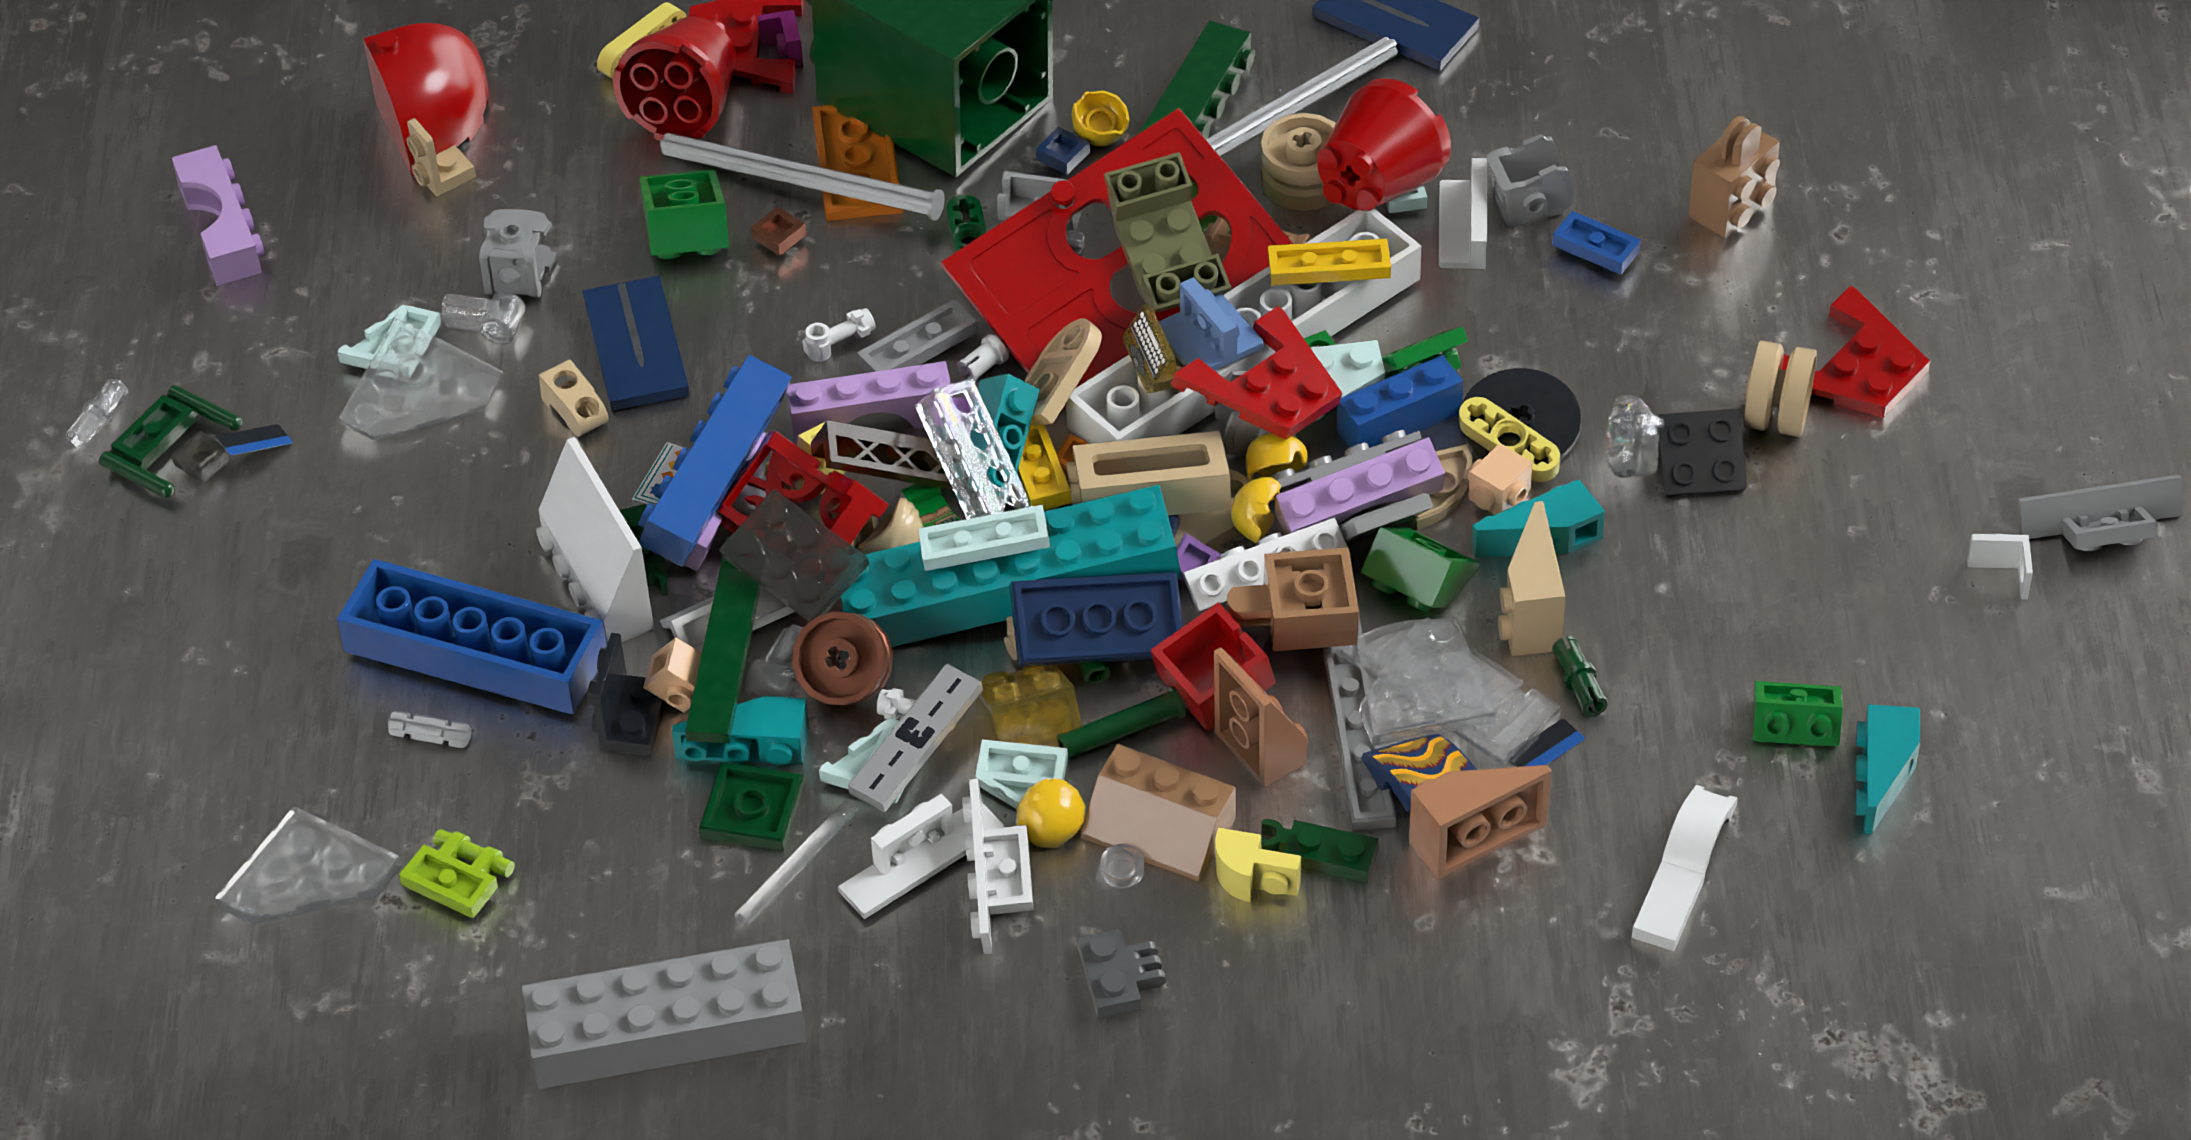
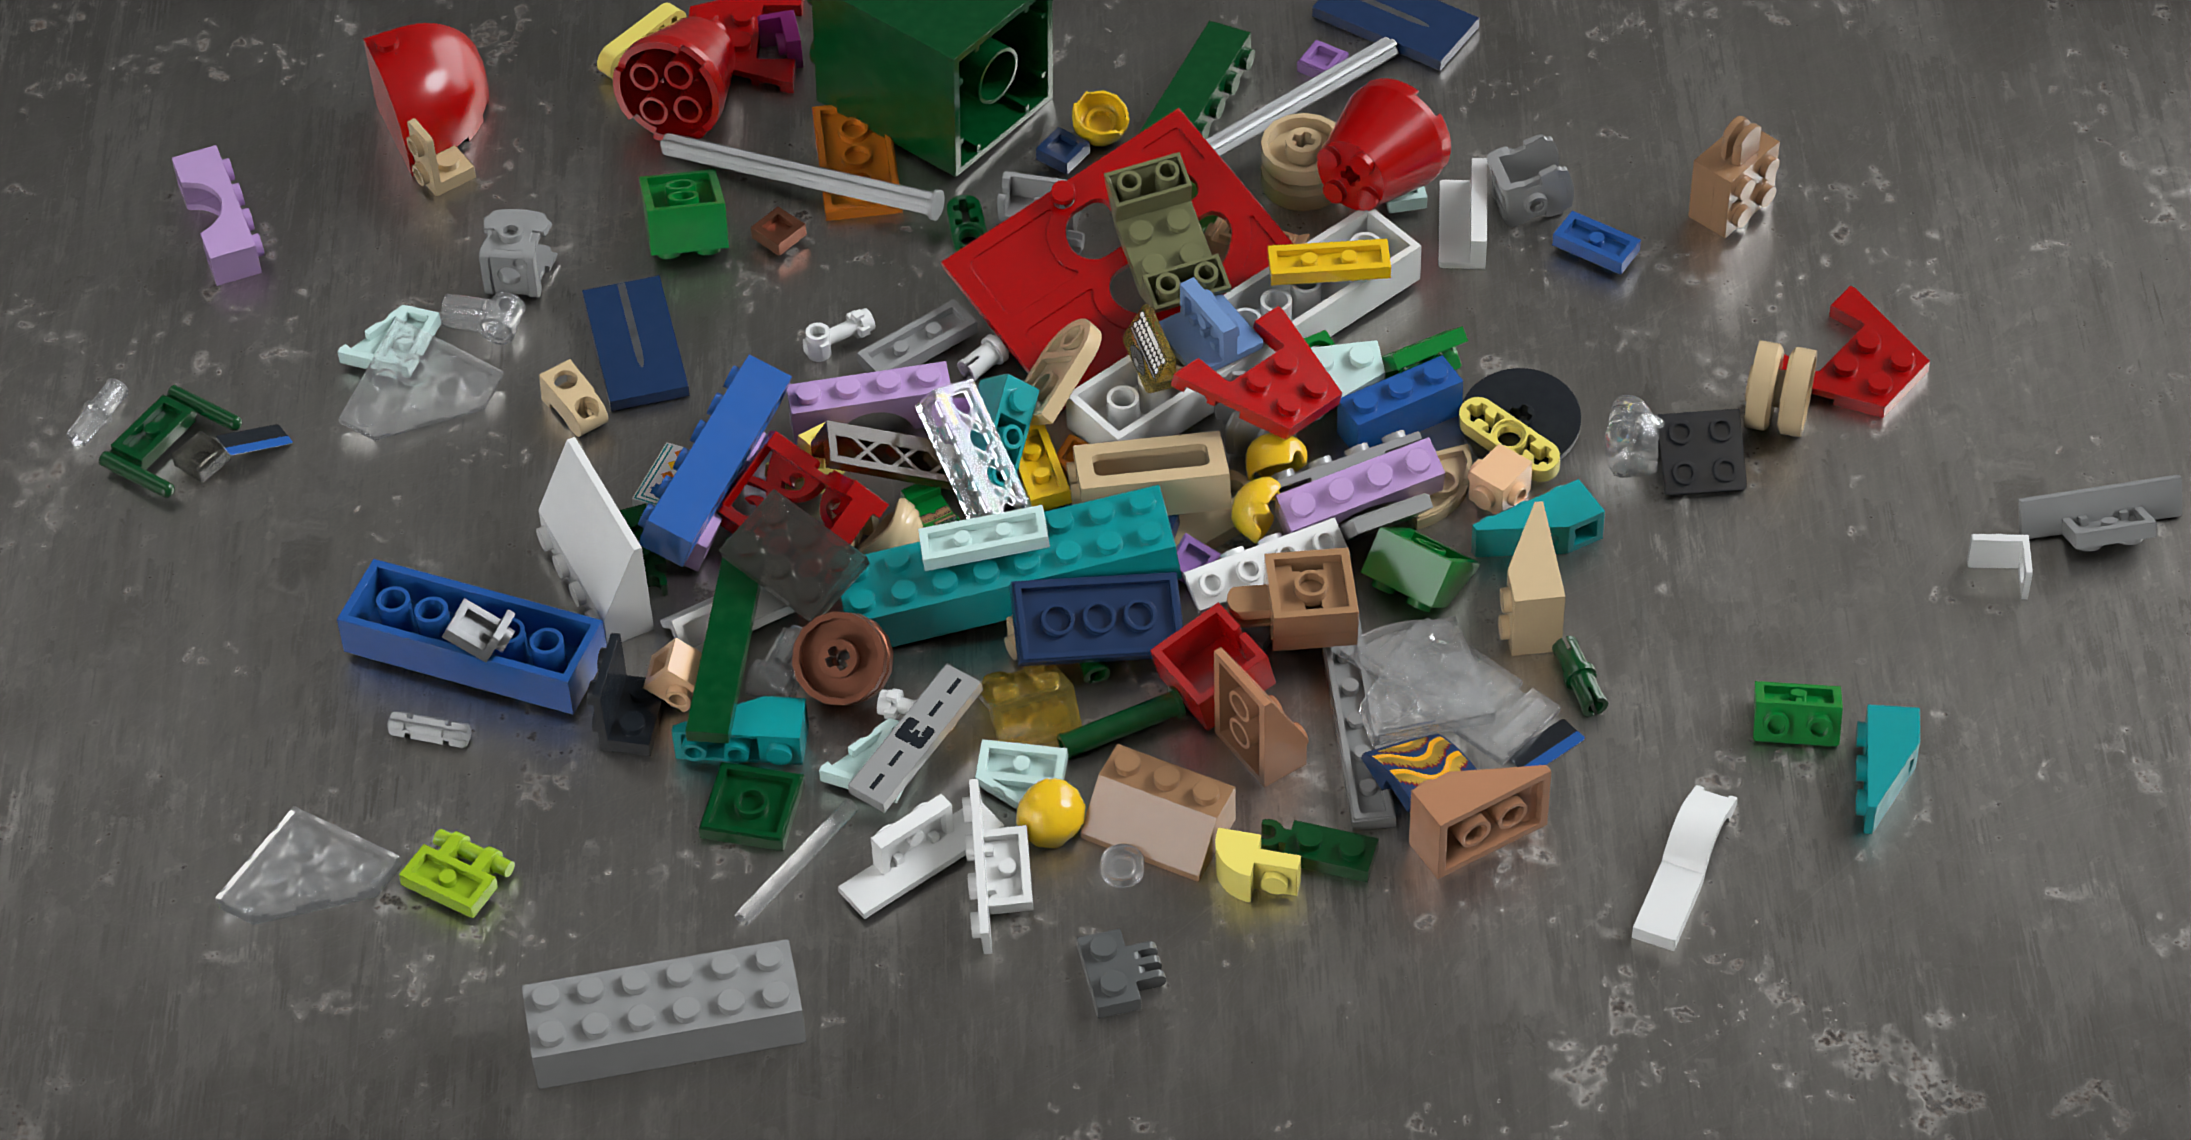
none -> flat silver bracket [442,598,516,662]
none -> medium lavender tile [1297,40,1349,78]

